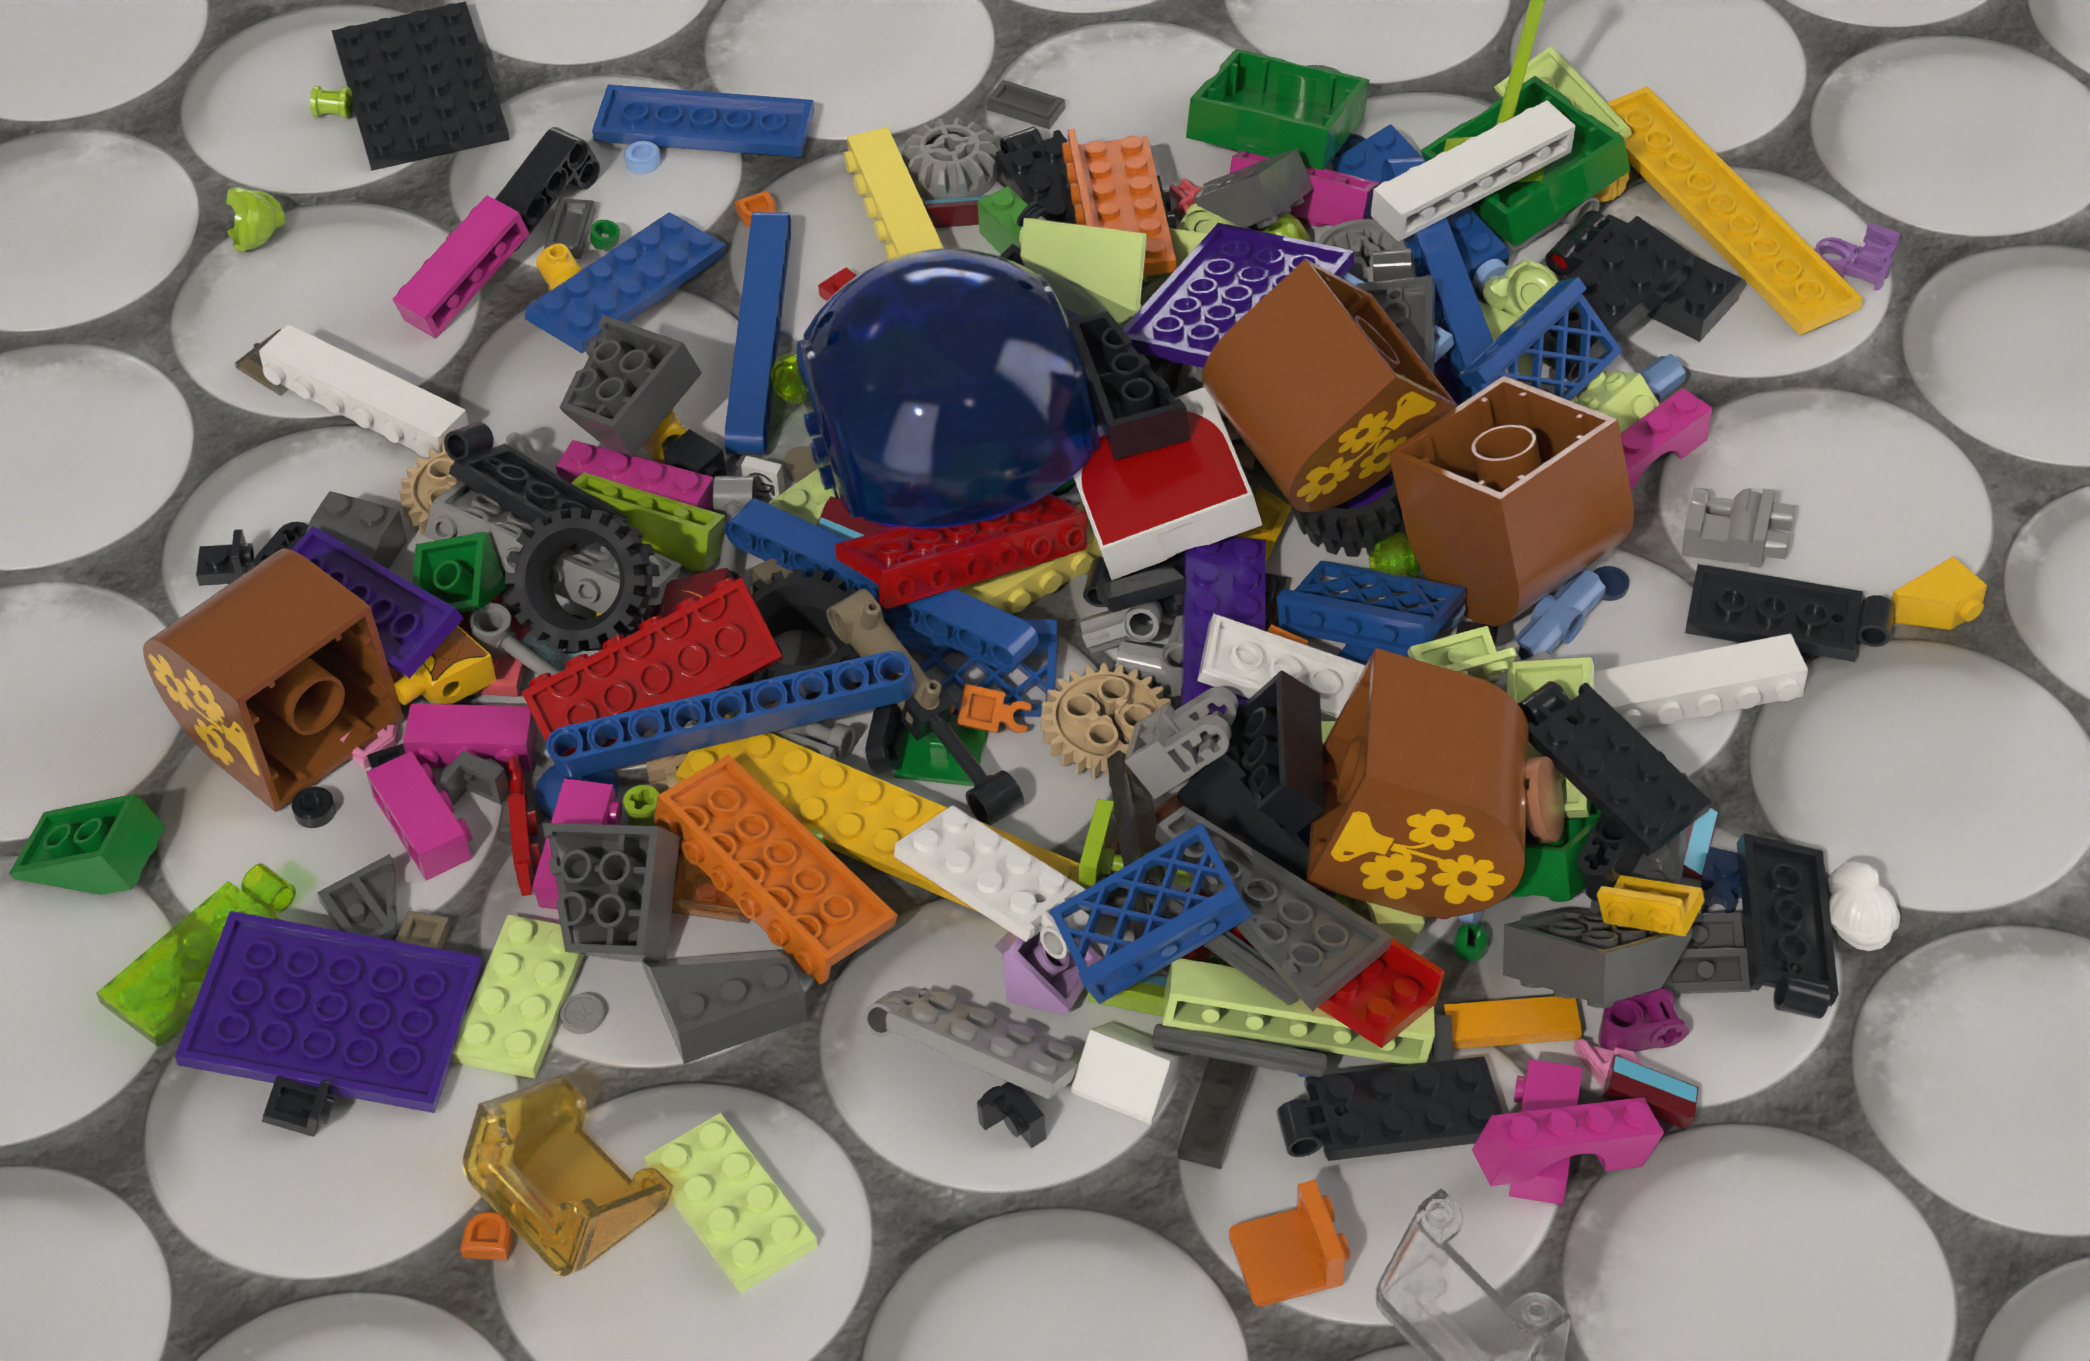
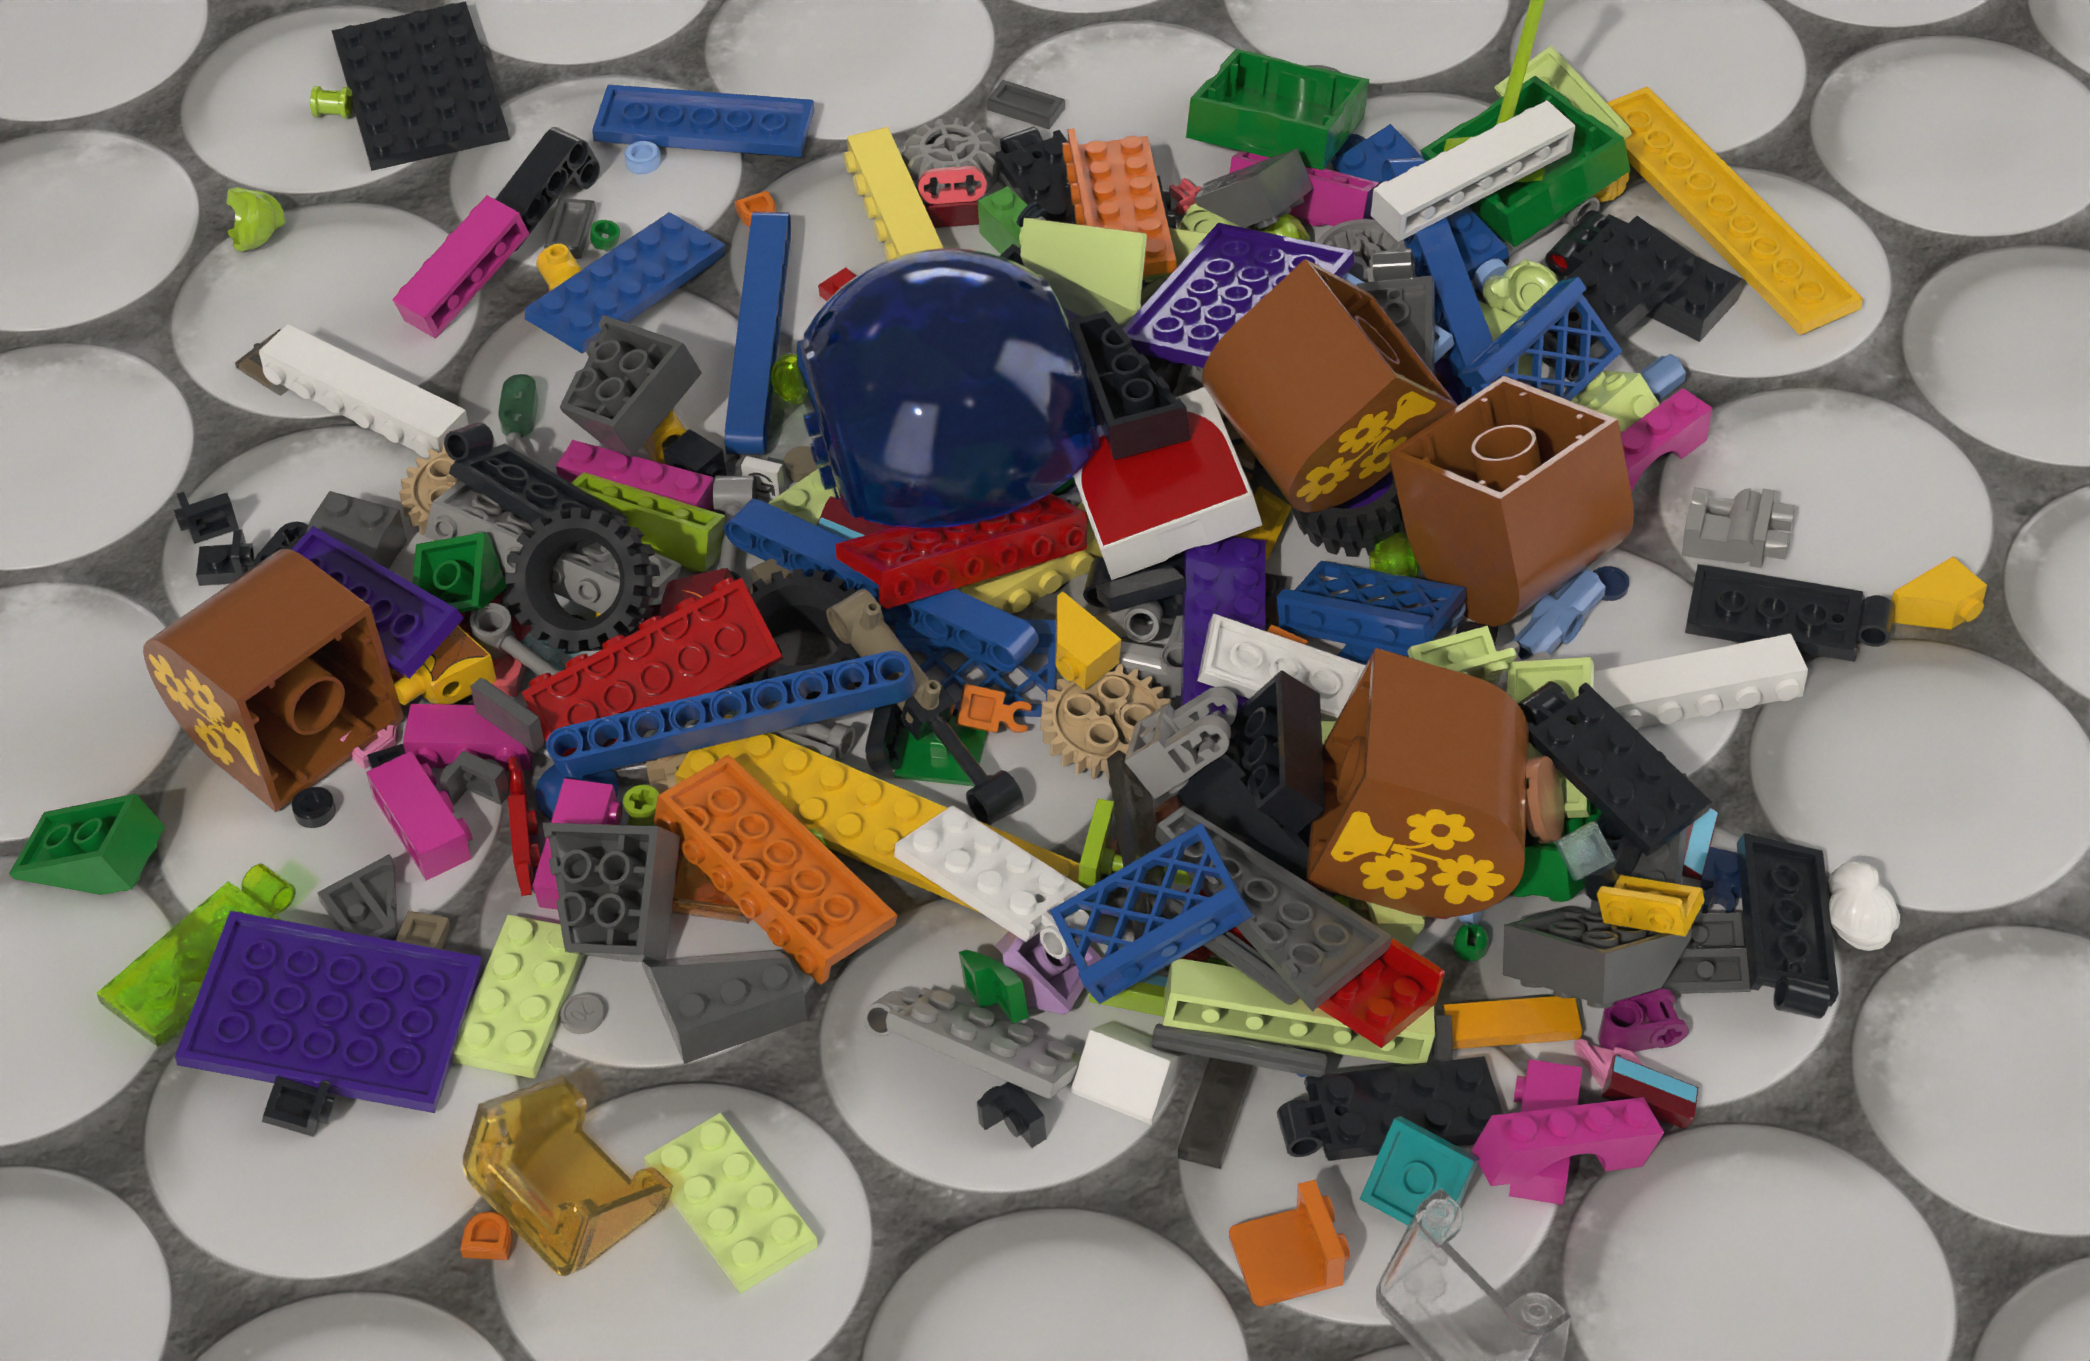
medium lavender piece [1815,222,1901,291] -> none
none -> black bracket [173,491,239,544]
none -> dark grey tile [470,678,544,753]
none -> clear green beam [498,374,539,438]
none -> coral beam [918,166,987,204]
none -> green slope [959,949,1029,1023]
none -> yellow slope [1055,592,1121,691]
none -> teal plate [1360,1116,1480,1243]
none -> clear light blue plate [1554,821,1616,881]

